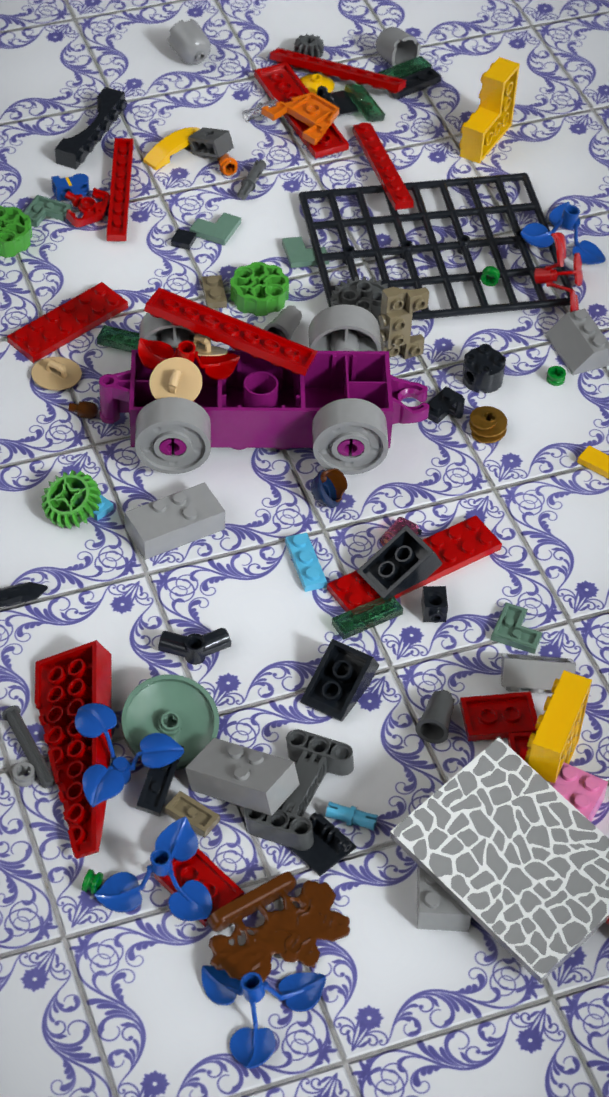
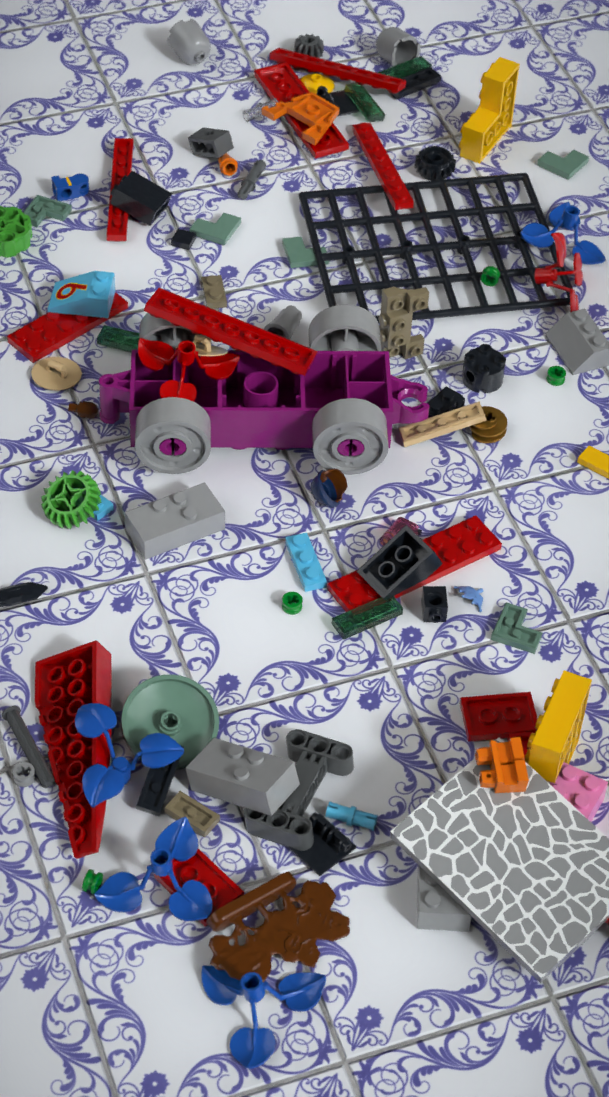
black arch [55,87,127,169] -> none
red piece [65,188,110,227] -> none
yellow slope [143,127,200,170] -> none
tan shield [150,357,202,401] -> none
black piece [158,628,231,665] -> none
bright green connector [230,262,289,316] -> none
black slope [300,639,379,722] -> none
dark grey gear [330,276,388,325] -> none
dark grey plant [415,690,455,744] -> none
light grey slope [501,653,576,694] -> none
none -> medium azure slope [48,271,115,318]
none -> black brick [110,171,172,226]
none -> green bush [282,592,303,615]
none -> tan tile [398,401,486,447]
none -> black gear [414,146,456,181]
none -> medium blue piece [454,586,483,612]
none -> orange hips [475,737,529,793]
none -> sand green tile [537,150,589,180]

